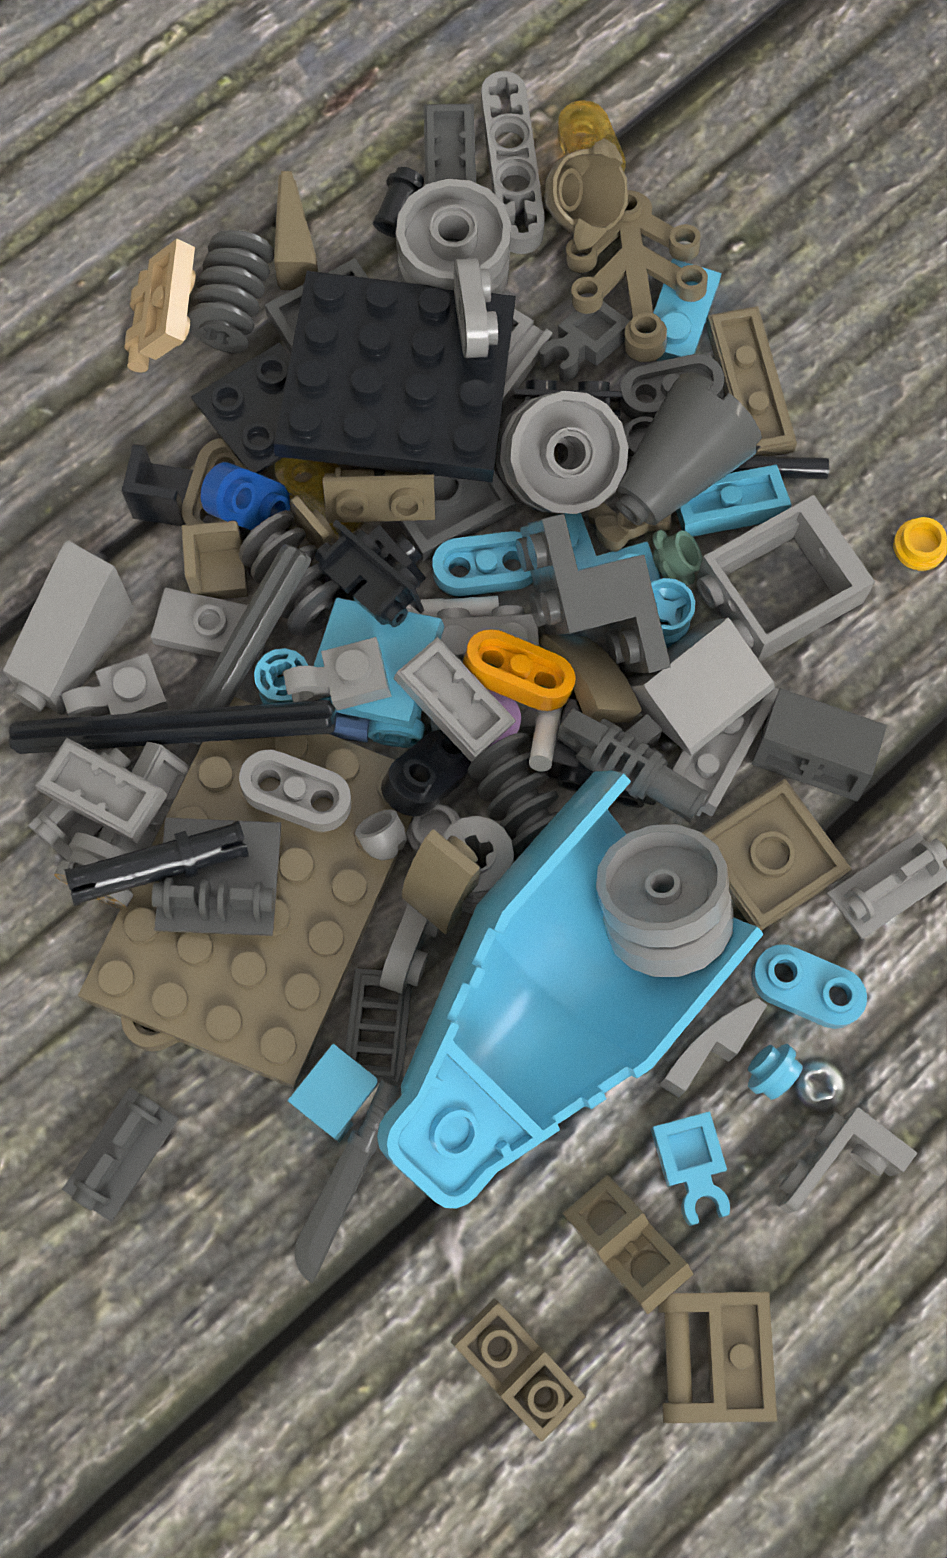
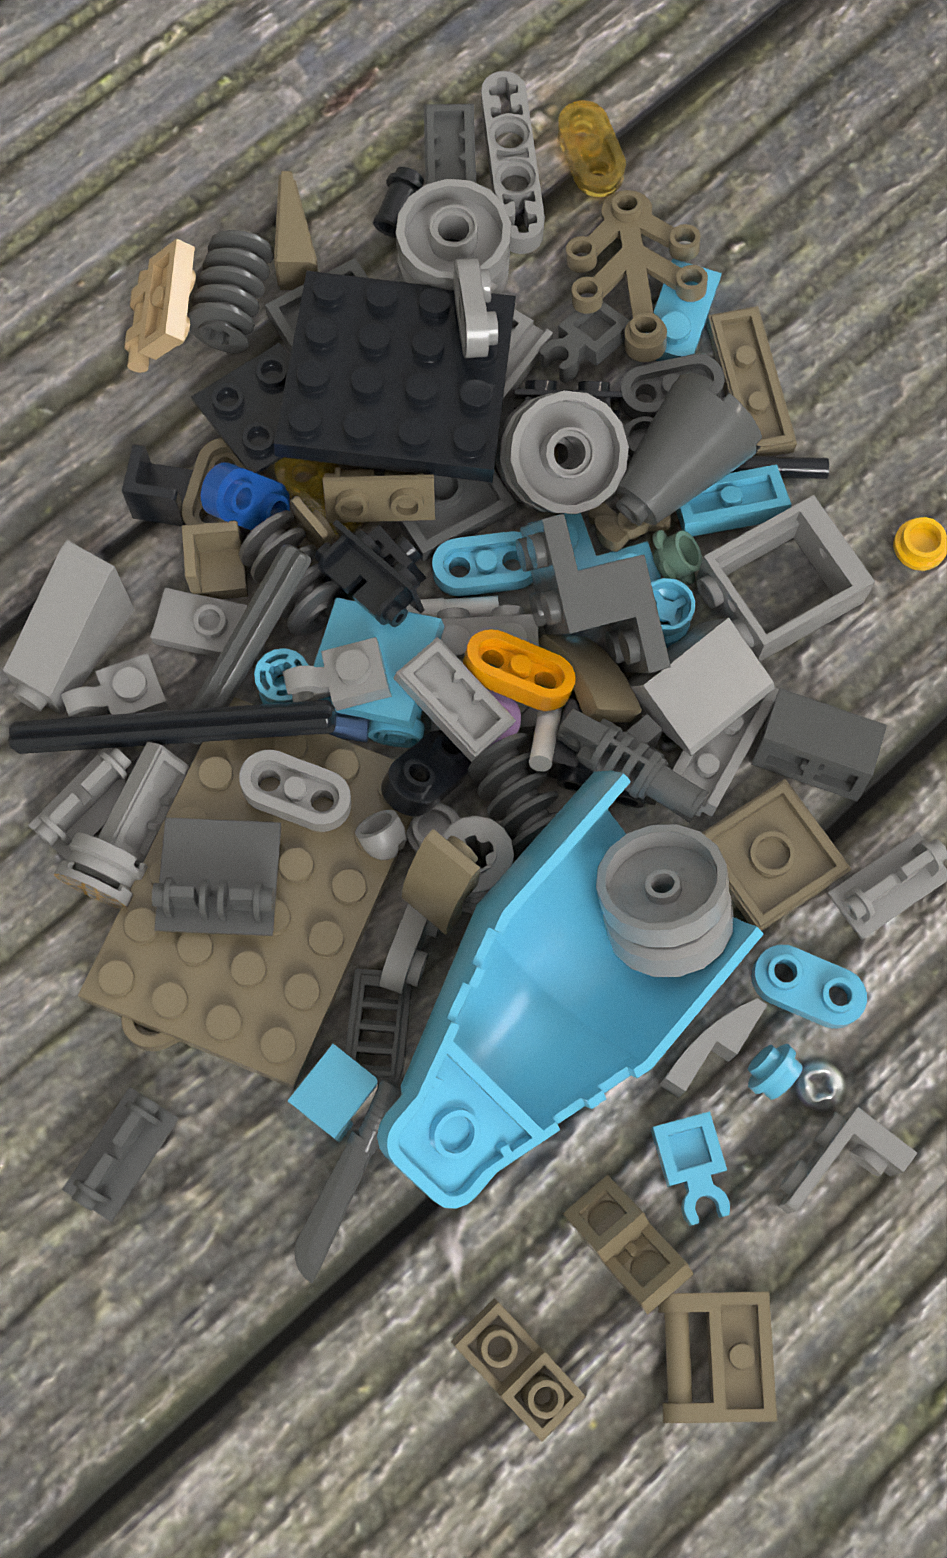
light grey plate [35,738,168,844] -> none
black pin [64,820,249,906] -> none
dark tan hat [541,138,628,251] -> none

